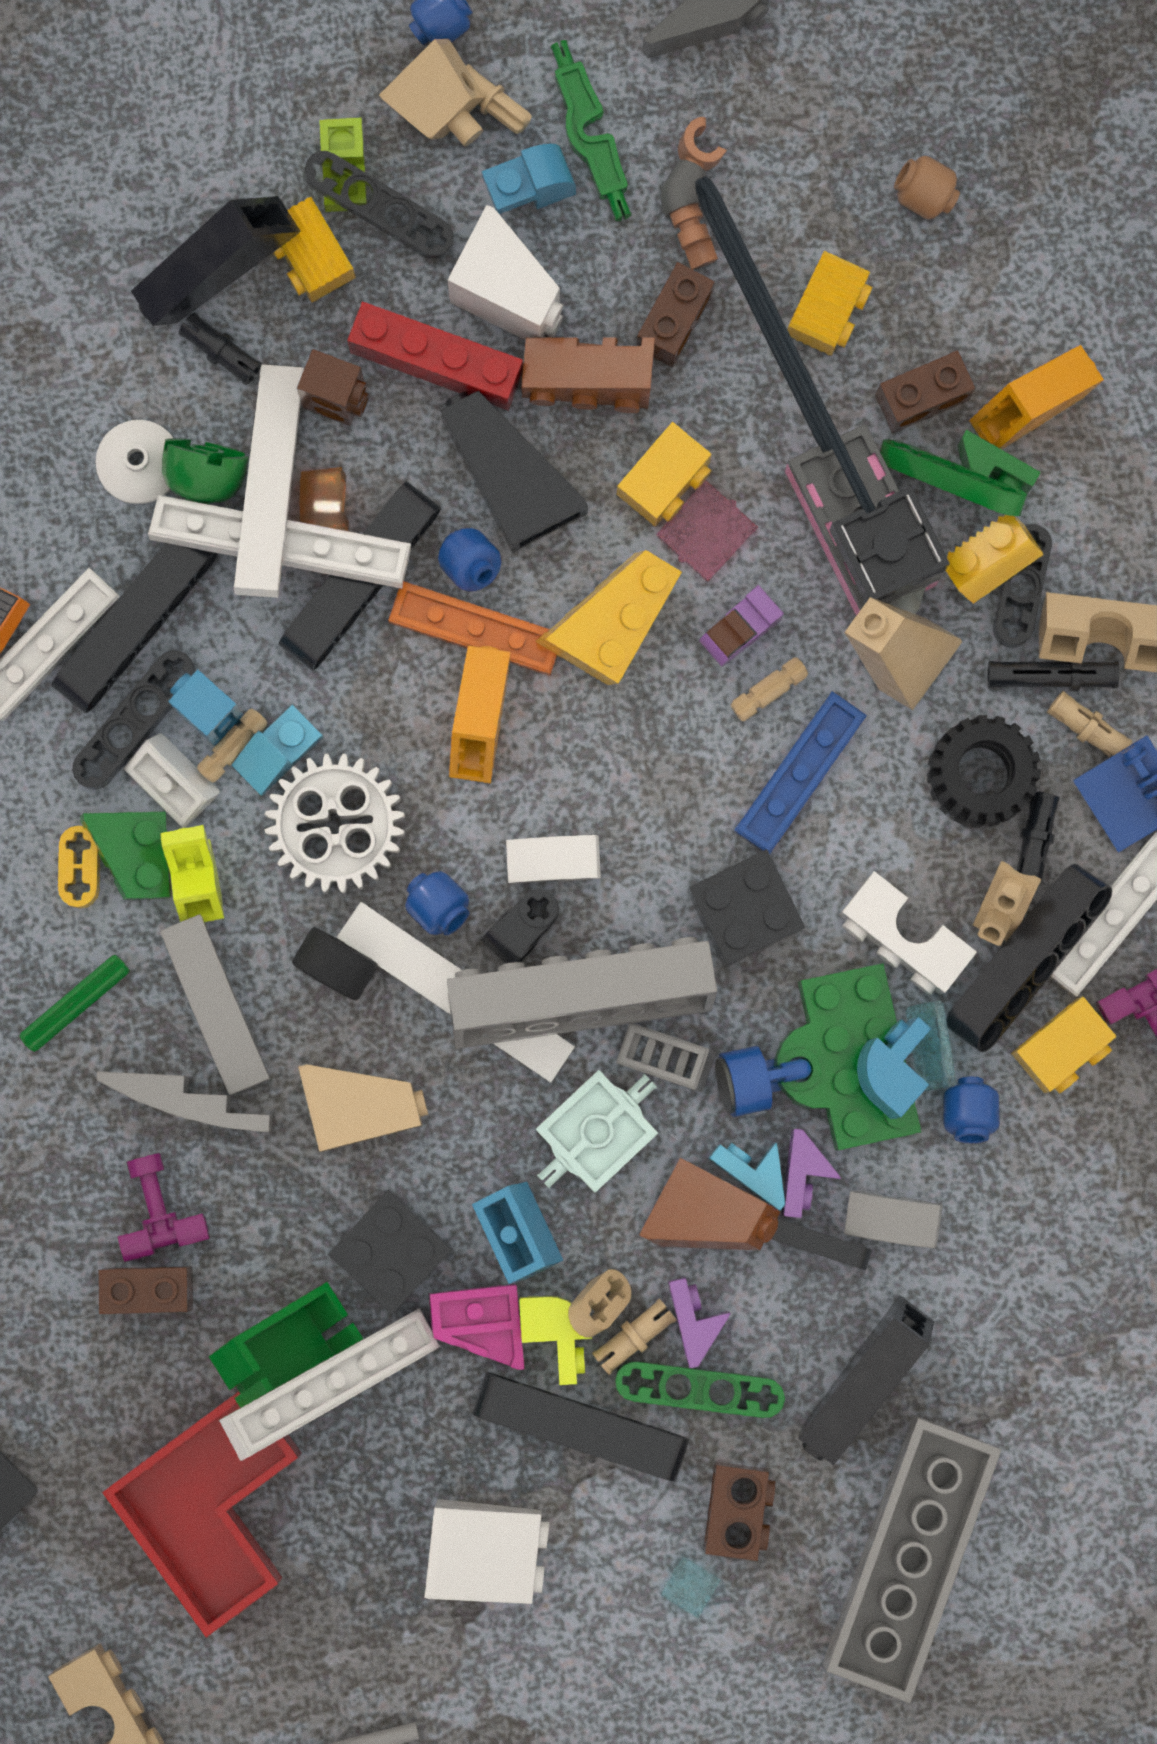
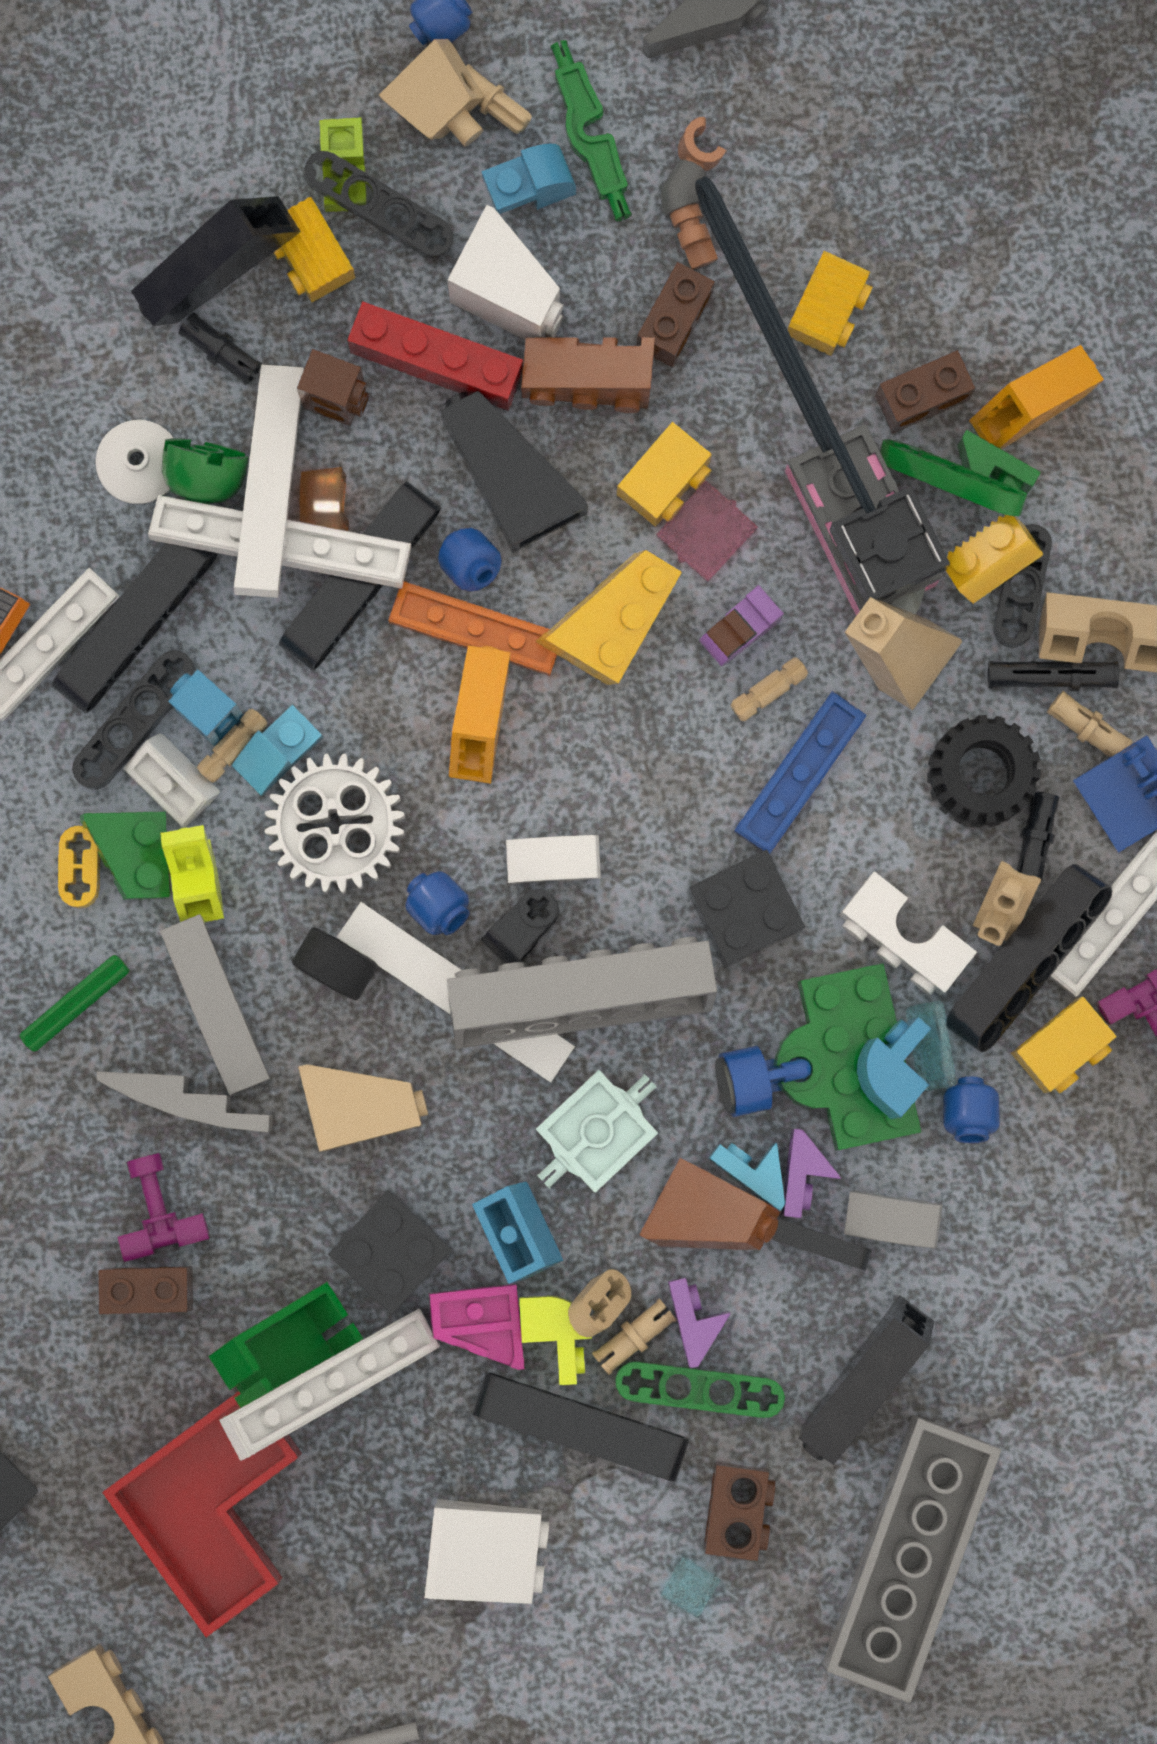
light grey slope [616,1023,716,1093] -> none
medium nougat head [894,156,960,219] -> none

